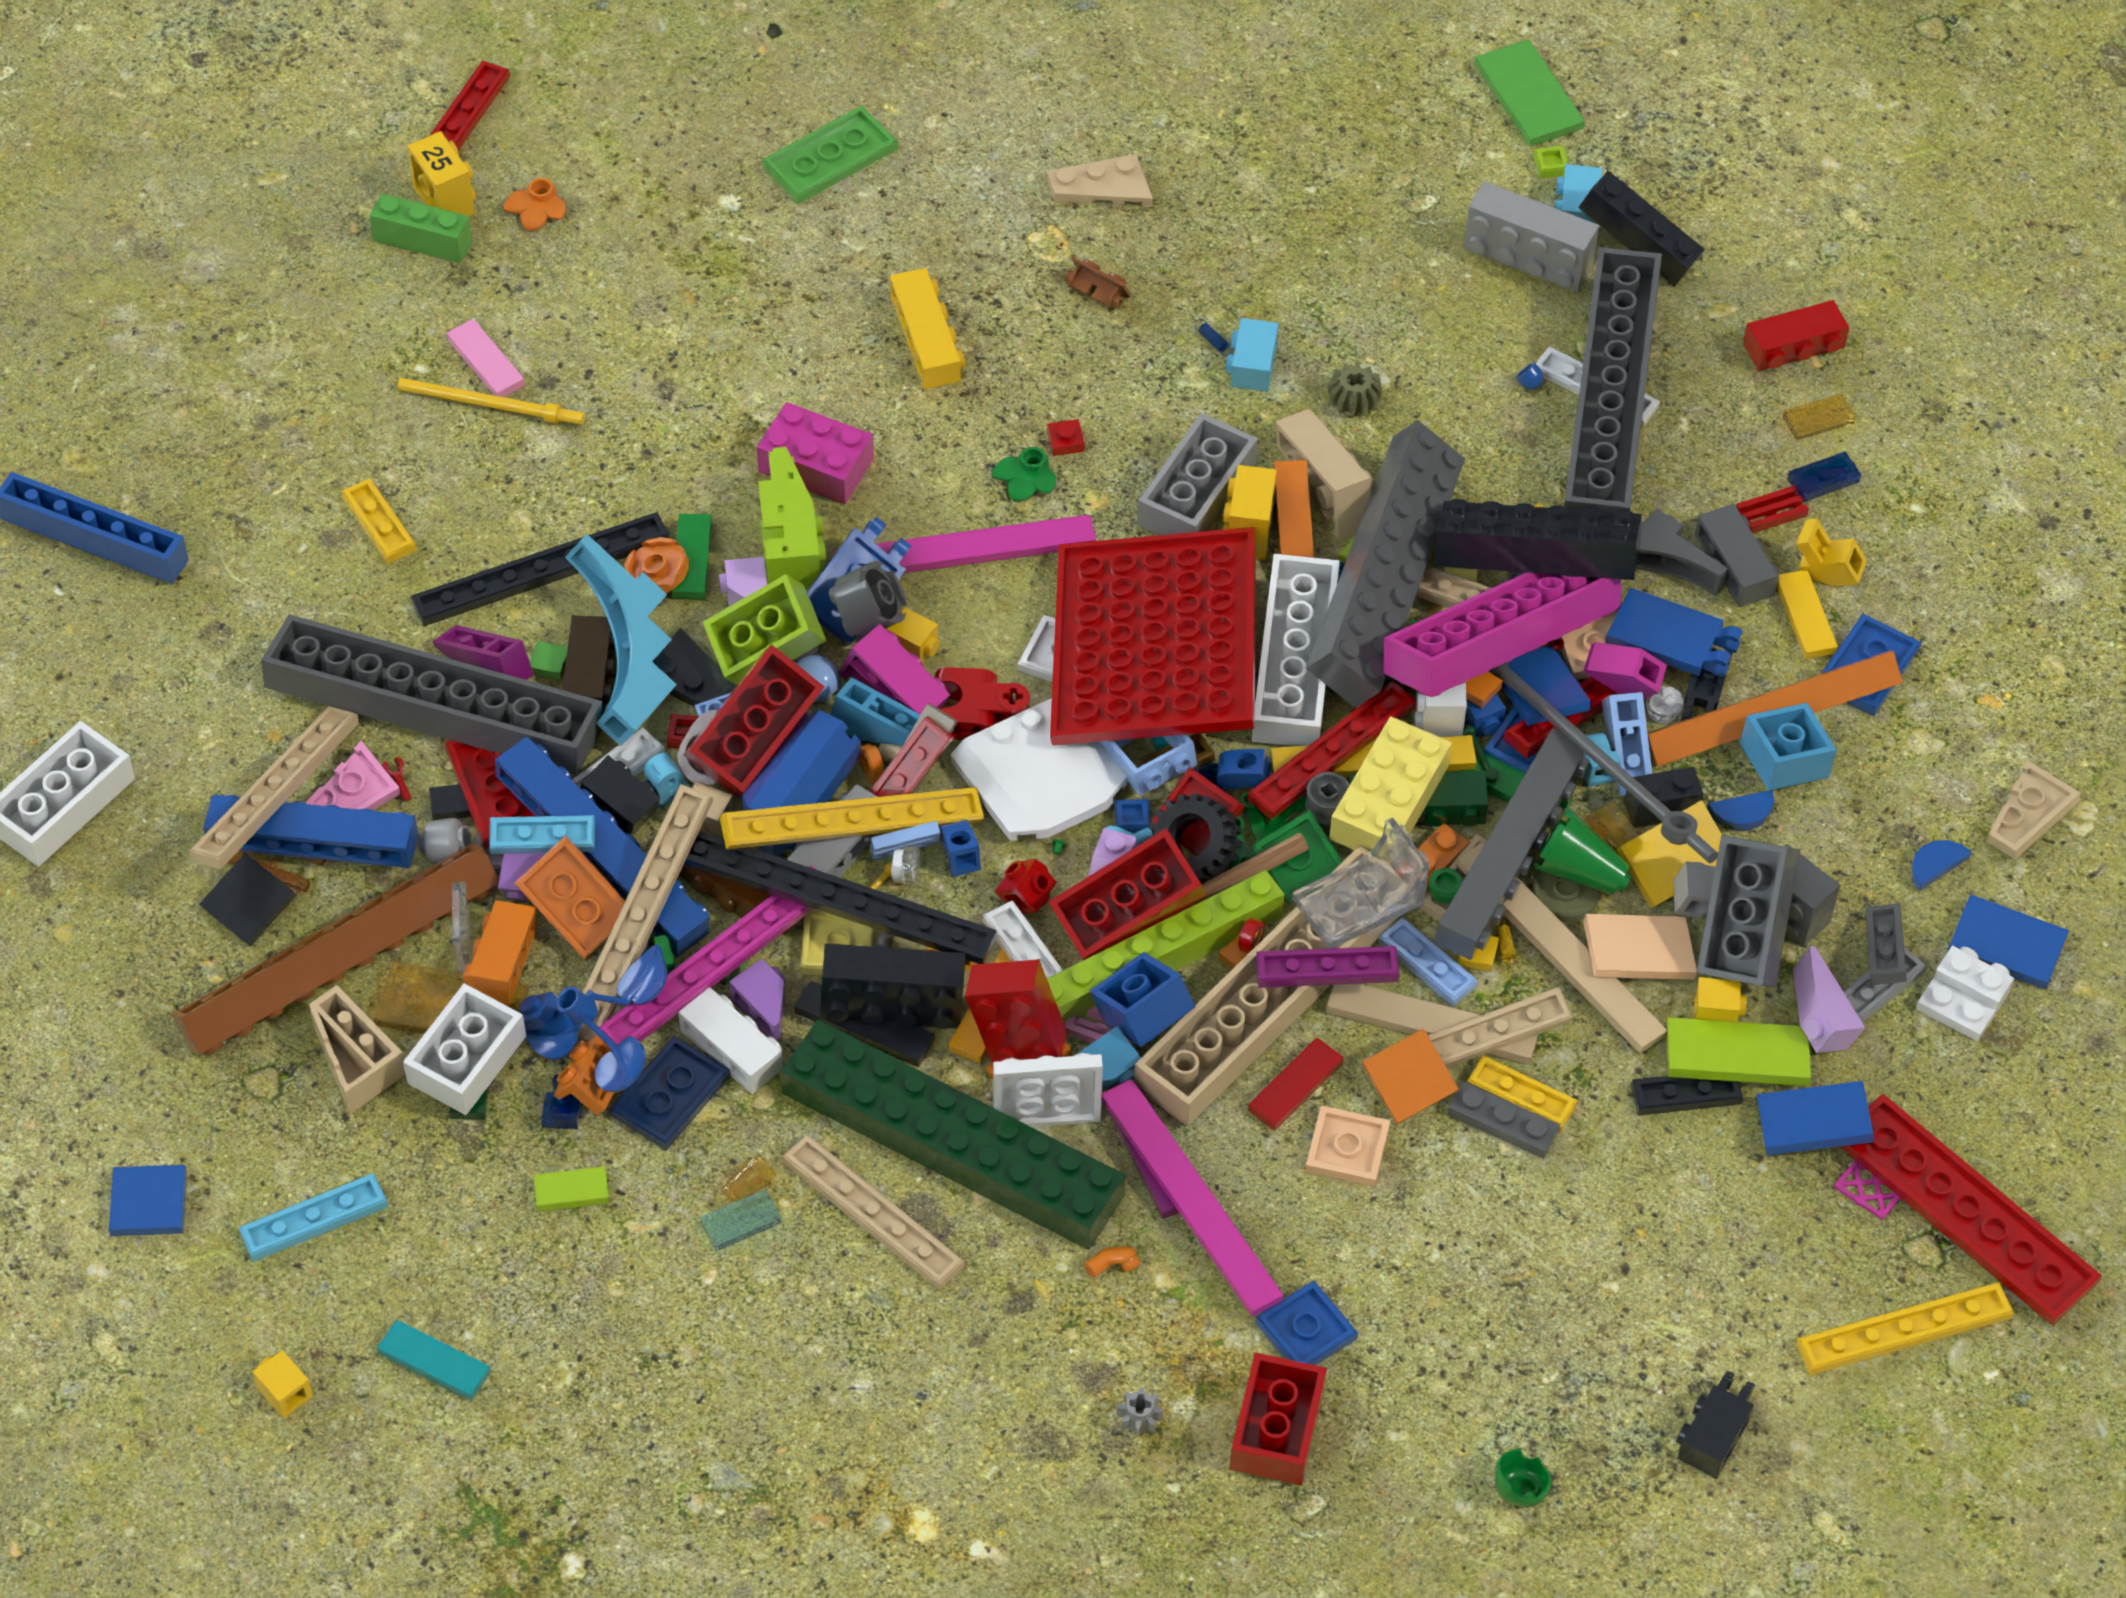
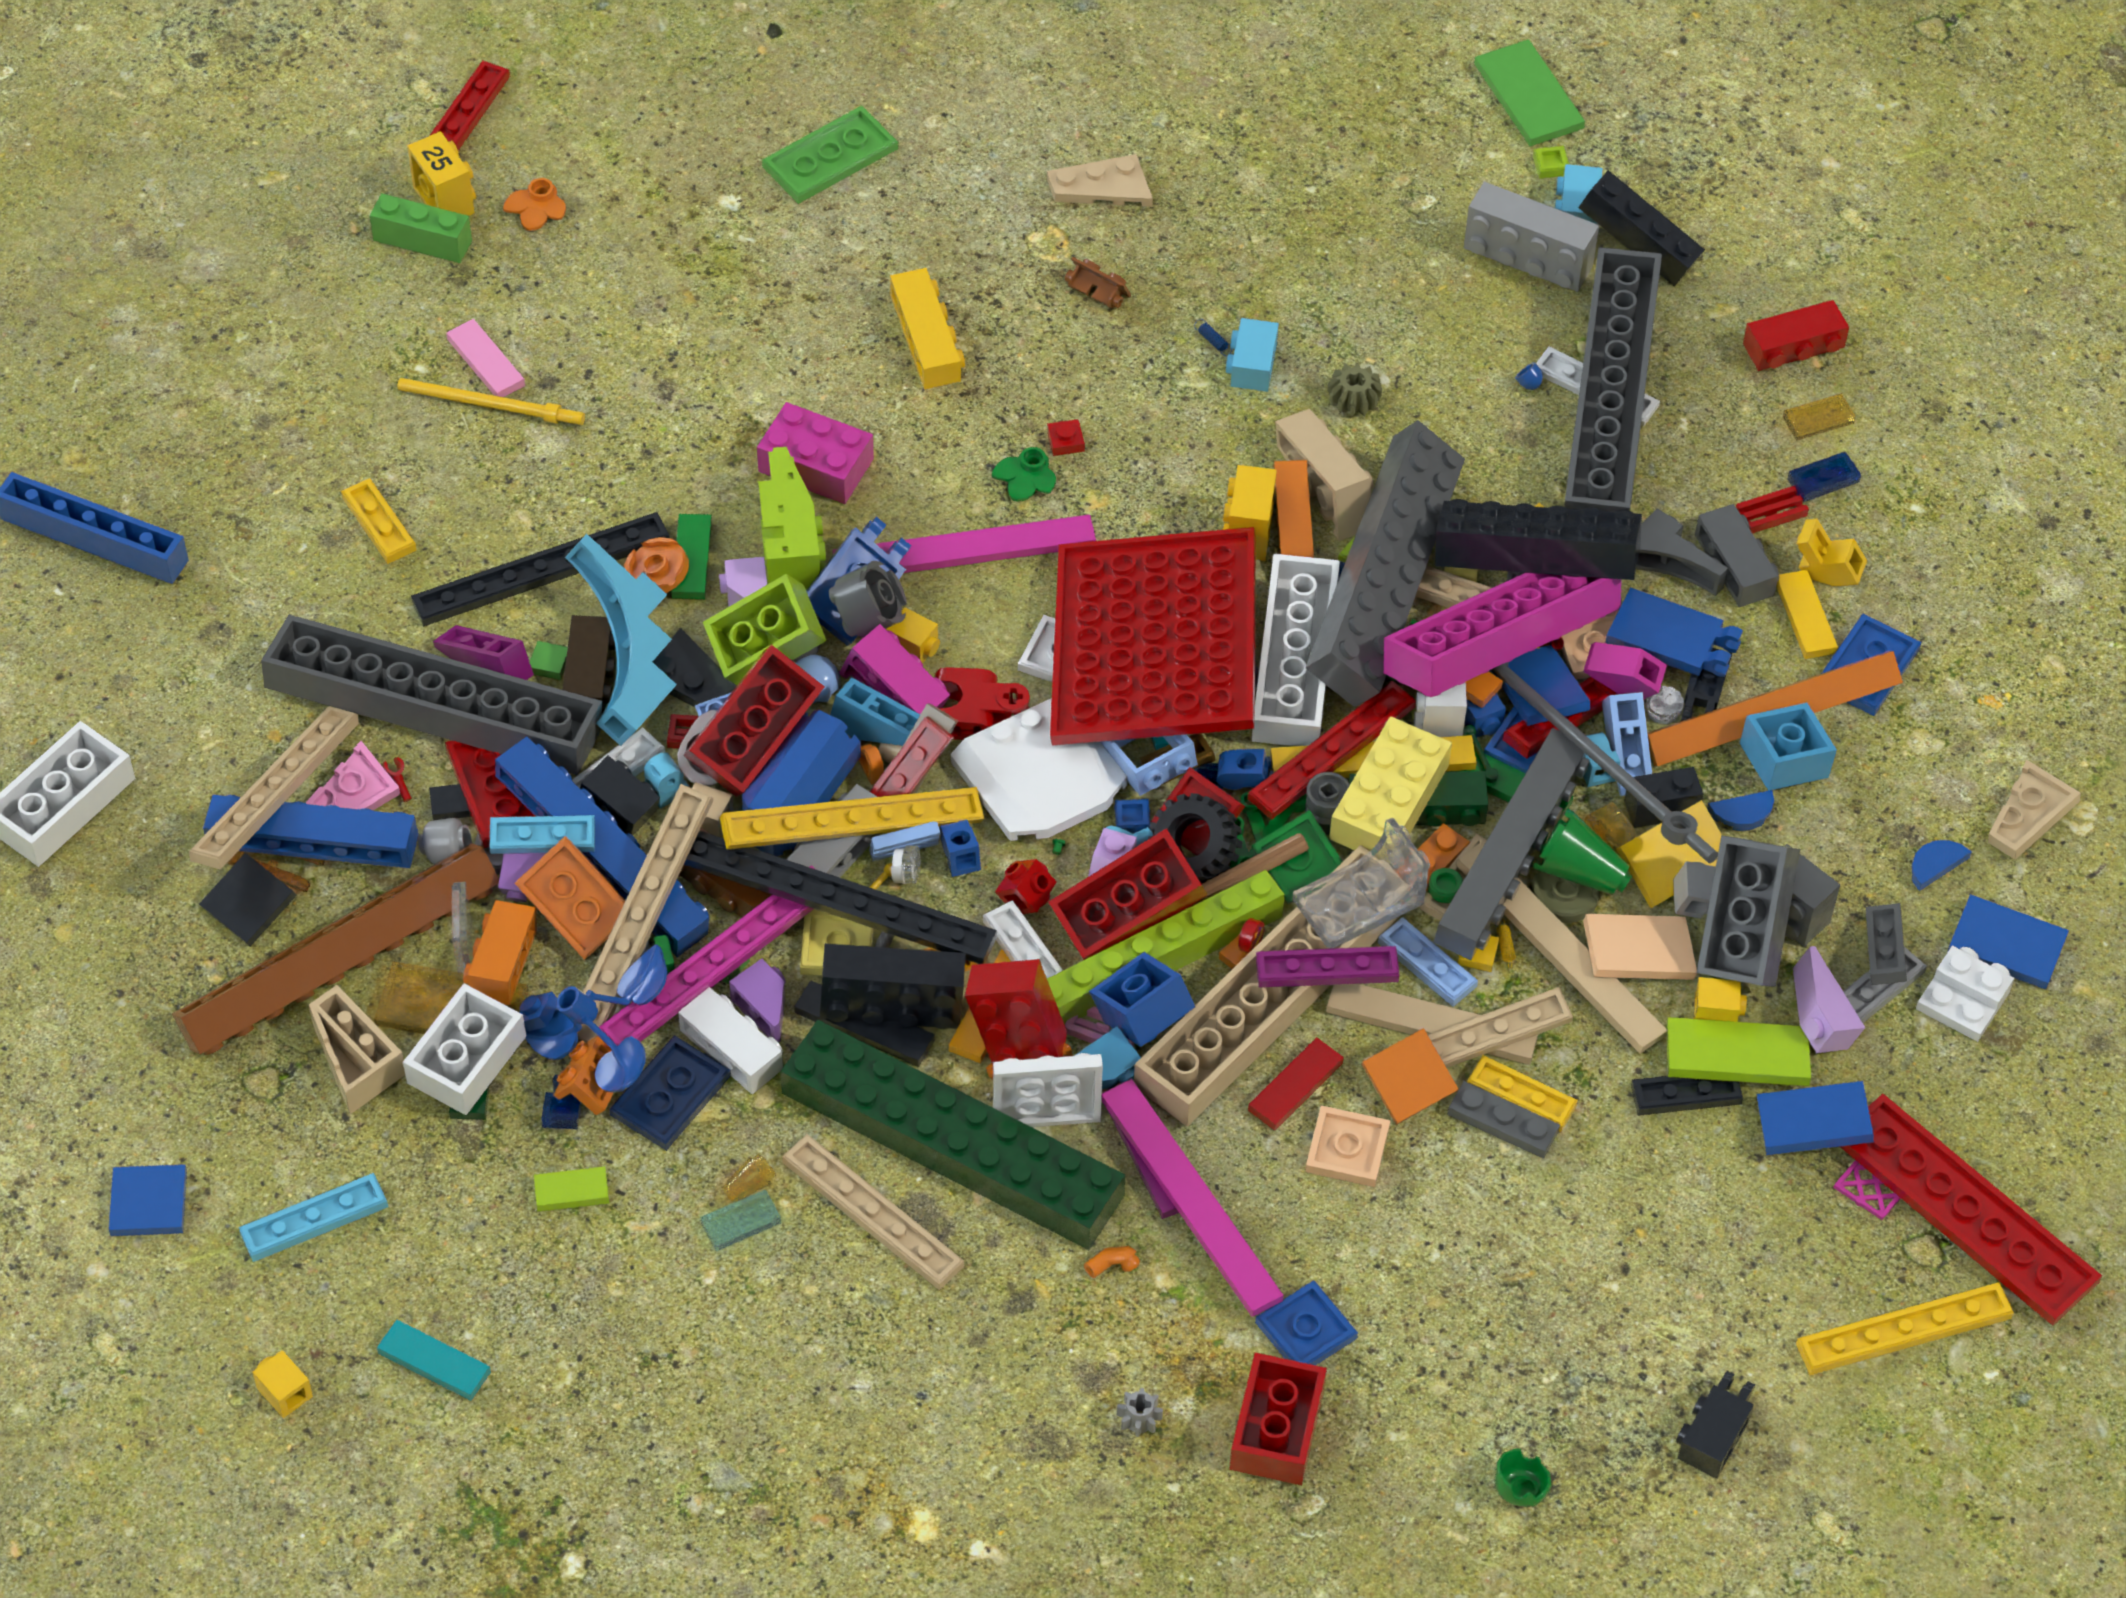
light grey brick [1137,413,1258,535] -> none

